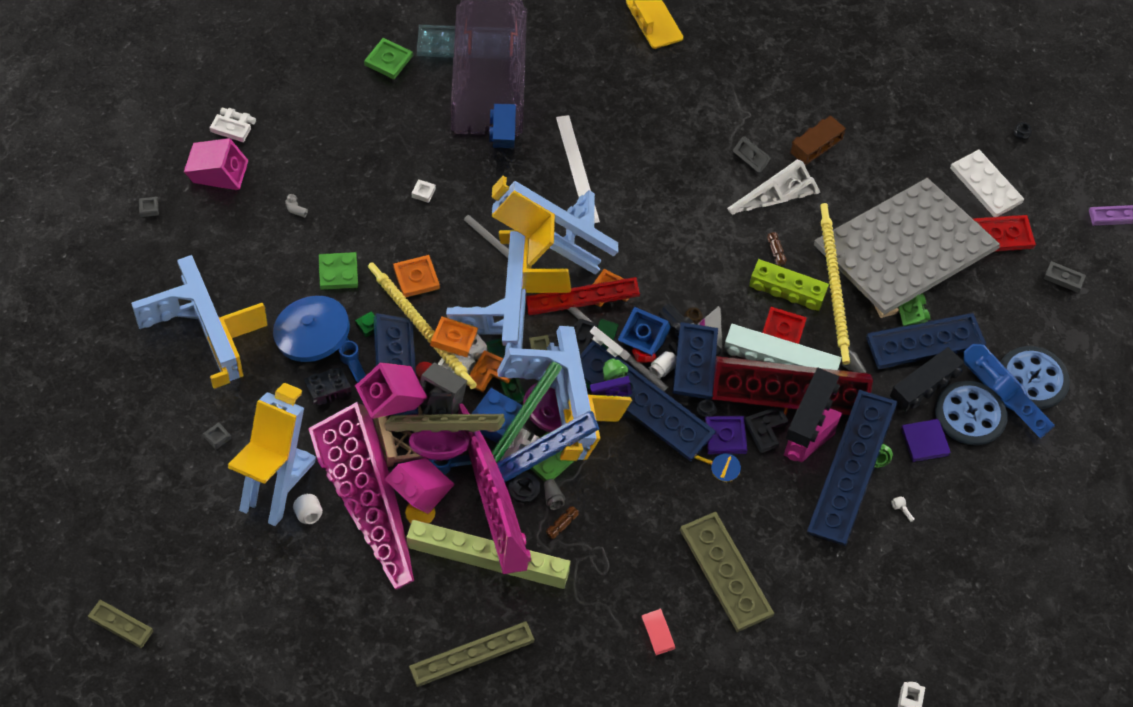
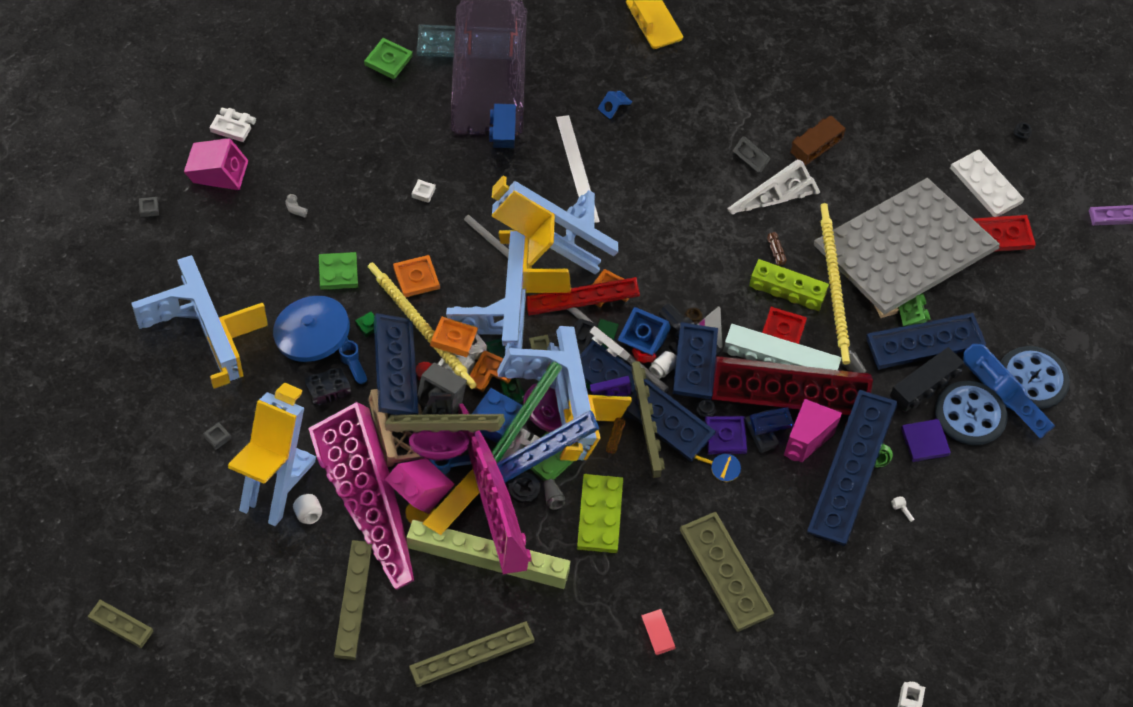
dark pink slope [355,363,427,419] -> none
reddish brown axle [546,506,578,539] -> none
bright green cone [603,358,628,381] -> none
black brick [786,367,840,448] -> none
dark grey plate [1044,261,1086,293] -> none
none -> olive plate [334,540,372,660]
none -> yellow sticker [422,469,480,535]
none -> lime plate [577,474,623,553]
none -> blue bracket [598,91,632,119]
none -> clear orange axle [606,417,626,454]
none -> olive plate [632,361,665,478]
none -> clear blue plate [750,407,794,435]

